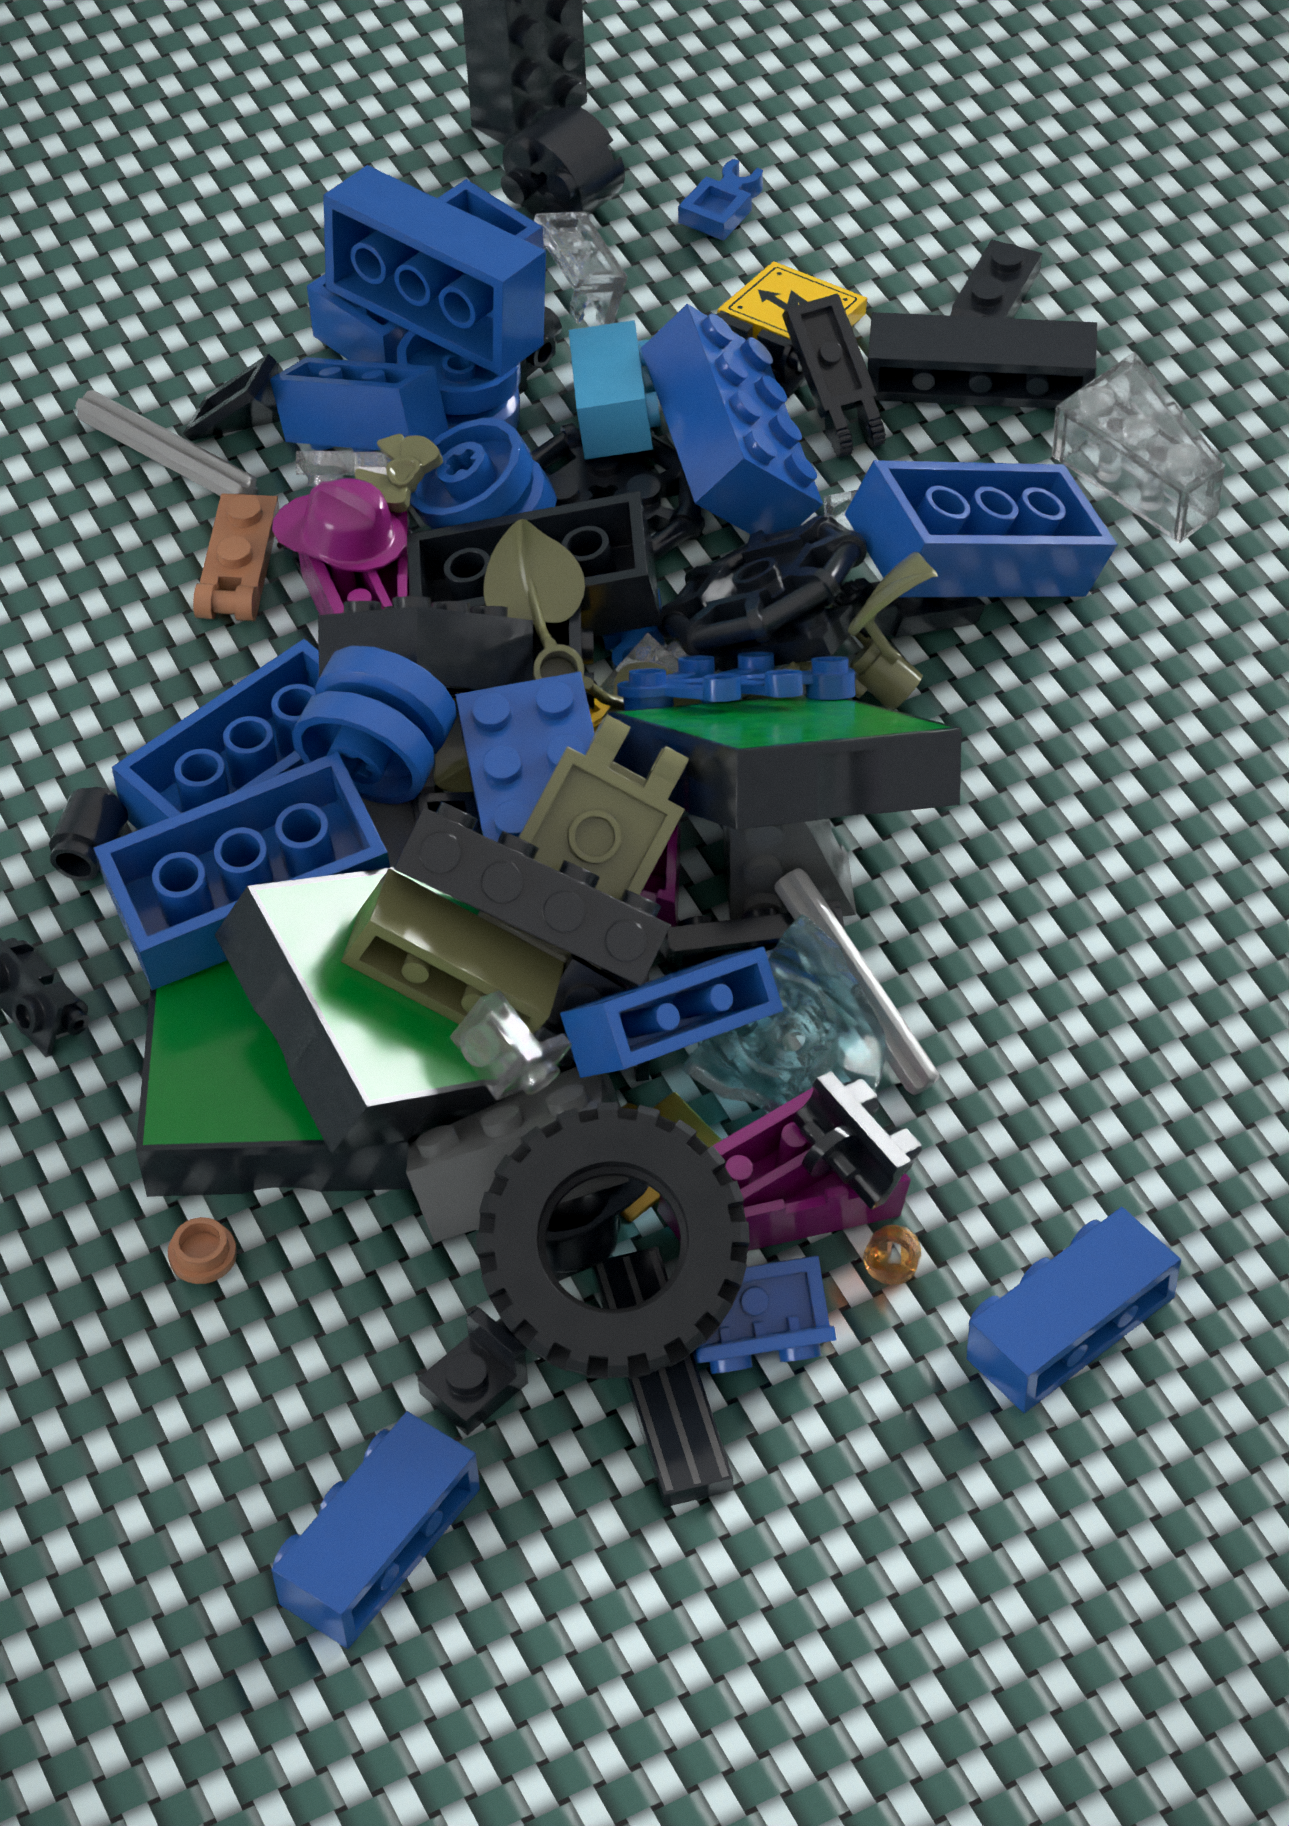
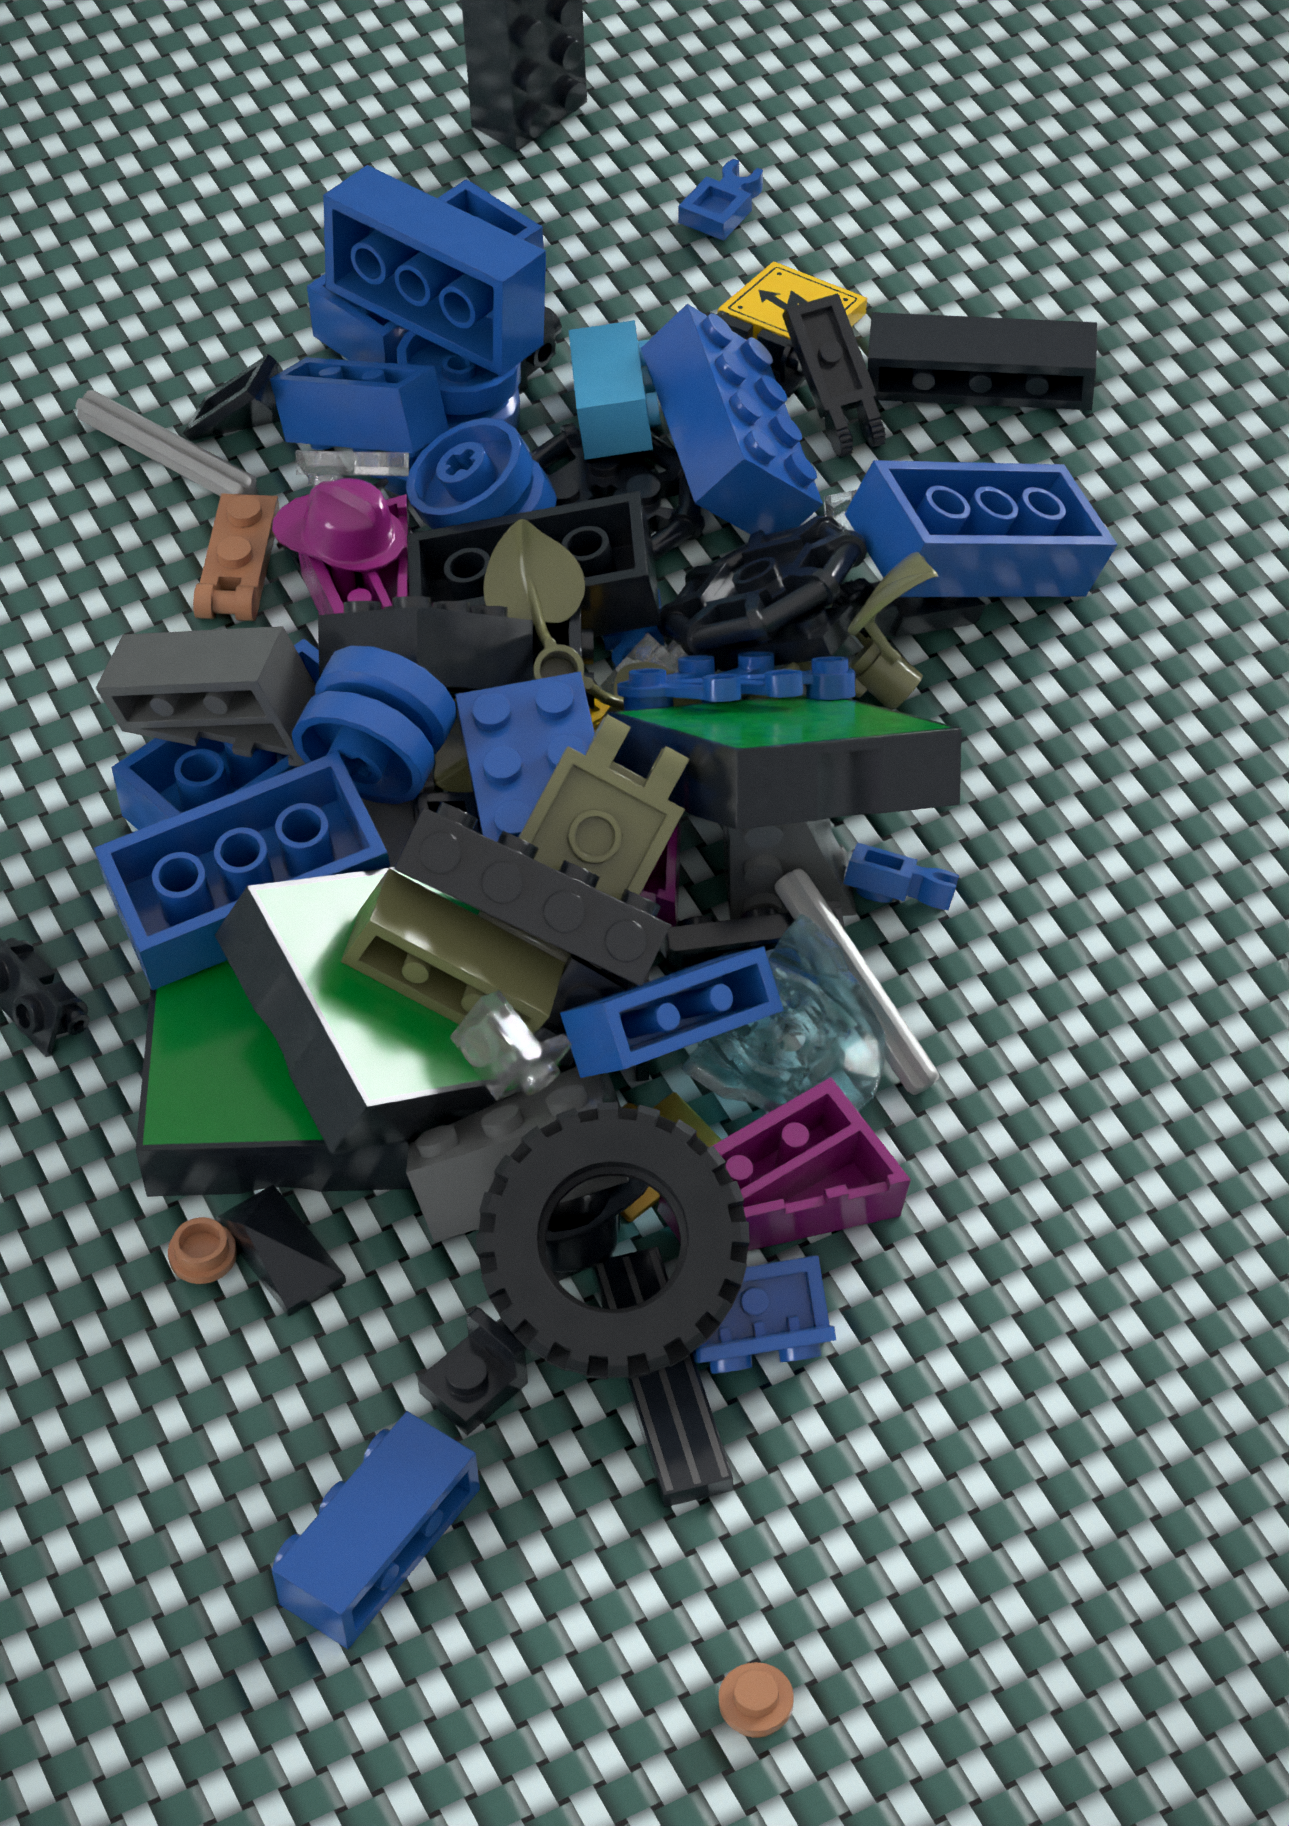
black brick [49,787,128,881] -> none
olive piece [355,434,443,513] -> none
black brick [500,104,625,236] -> none
clear hinge [534,211,628,325] -> none
black hips [792,1071,922,1210] -> none
clear orange hinge [863,1225,921,1285] -> none
black hinge [950,239,1042,318] -> none
blue brick [966,1207,1181,1414] -> none
clear wedge [1052,351,1225,543] -> none
none -> dark grey wedge [96,626,316,767]
none -> black slope [216,1184,346,1317]
none -> nougat plate [719,1662,794,1738]
none -> blue plate [843,842,959,910]

